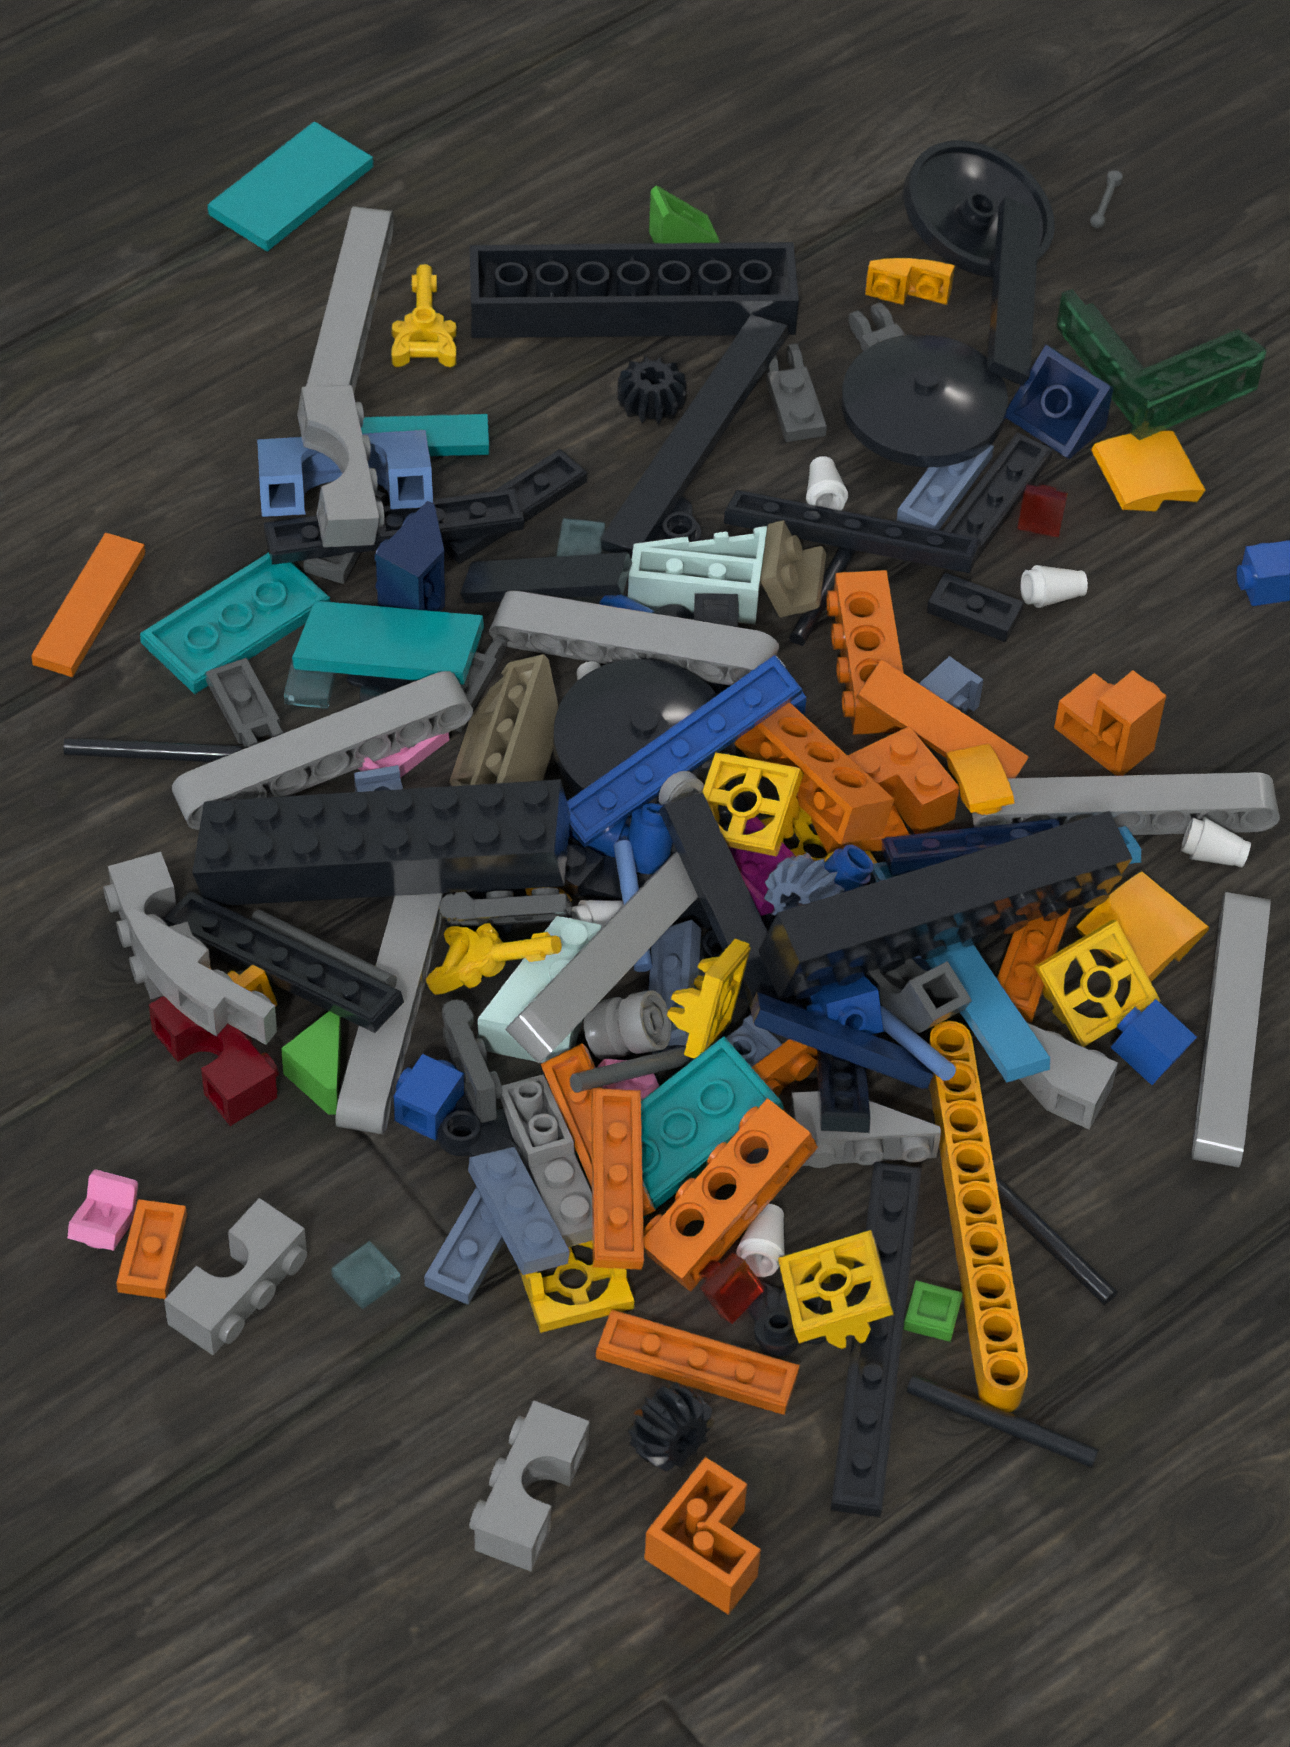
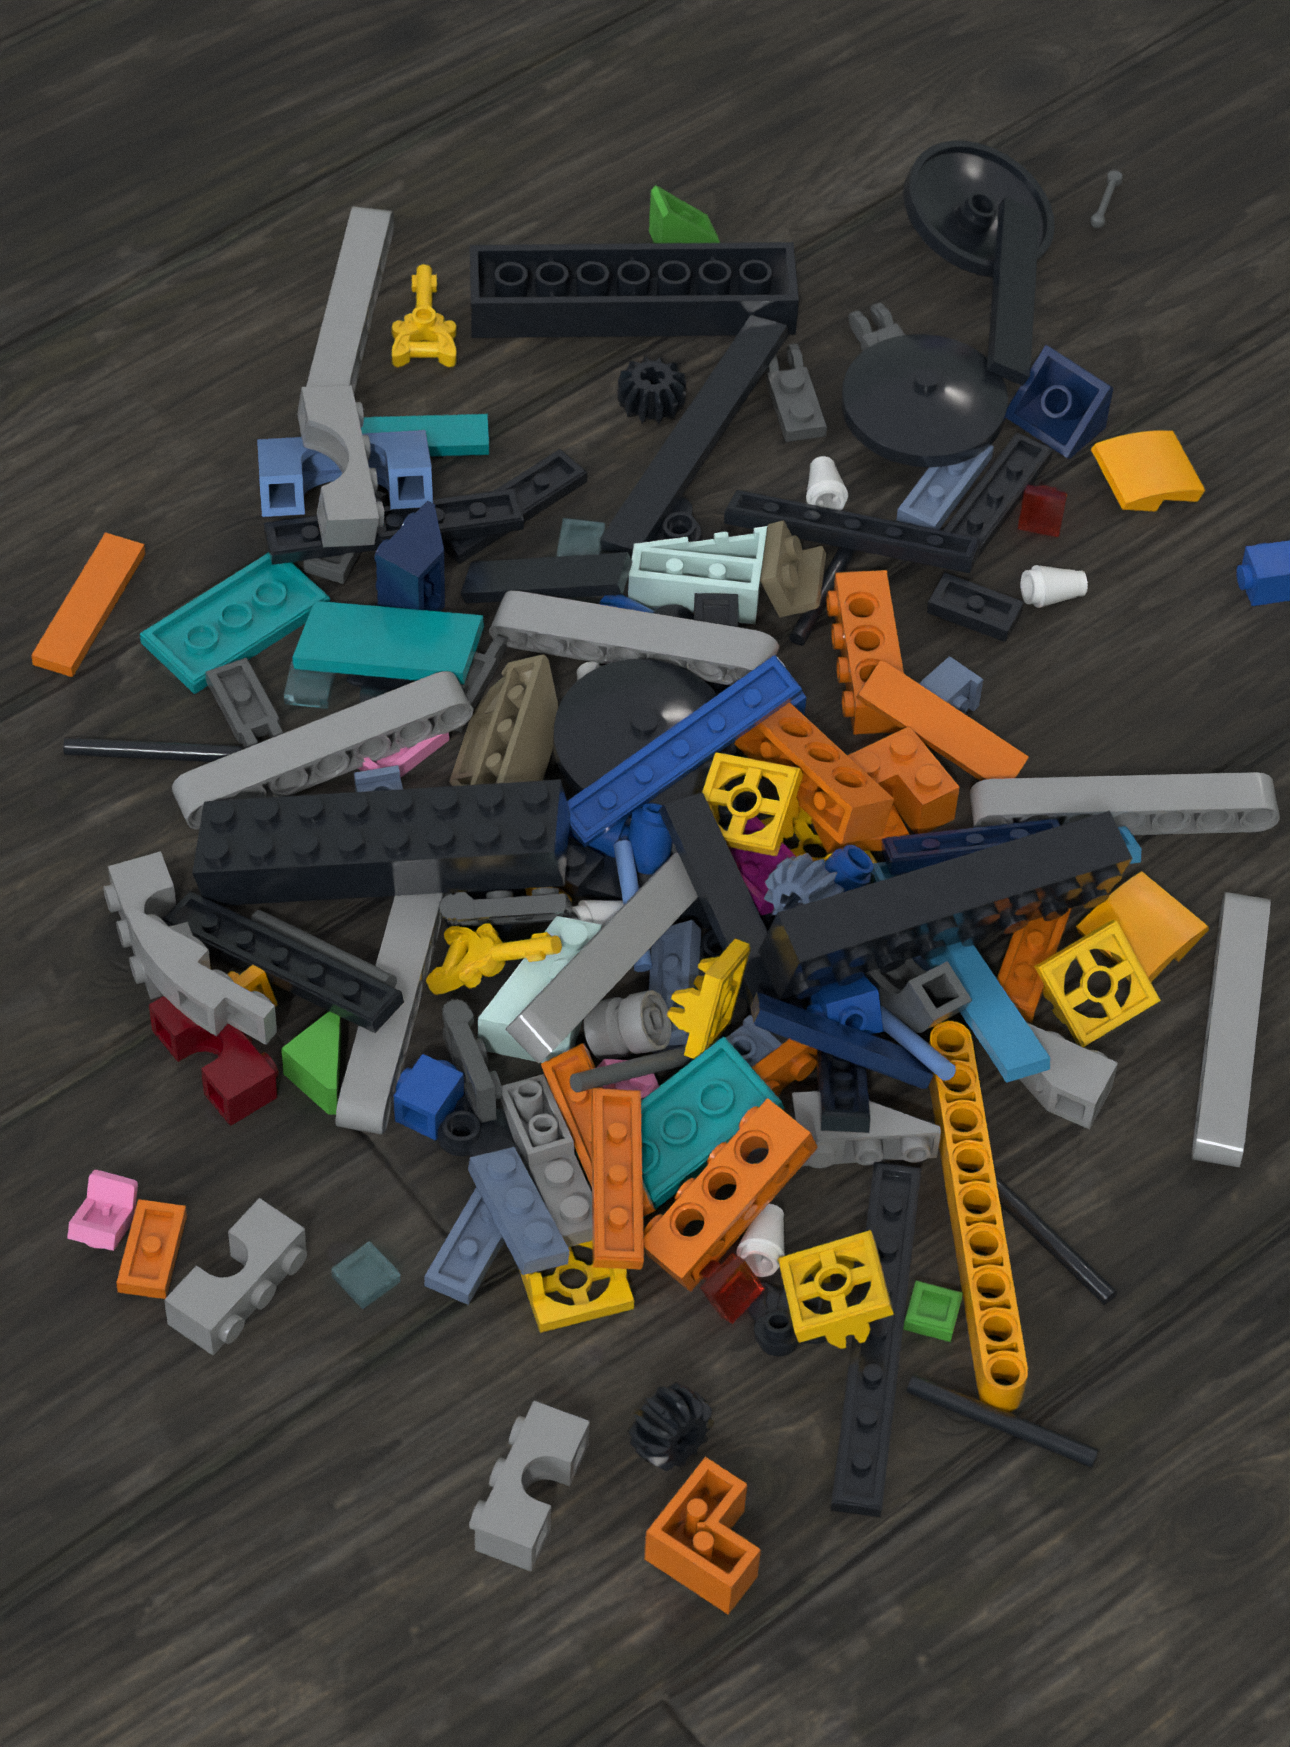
teal tile [208,121,373,251] -> none
orange tile [596,1310,800,1415] -> none
light grey tile [659,771,704,805] -> none
light orange slope [865,258,955,305] -> none
light orange slope [946,744,1015,815] -> none
orange brick [1054,670,1166,776] -> none
clear green fence [1056,289,1177,432] -> none
blue brick [1111,999,1197,1085] -> none
clear green fence [1117,329,1267,440] -> none
white cone [1180,817,1251,868] -> none

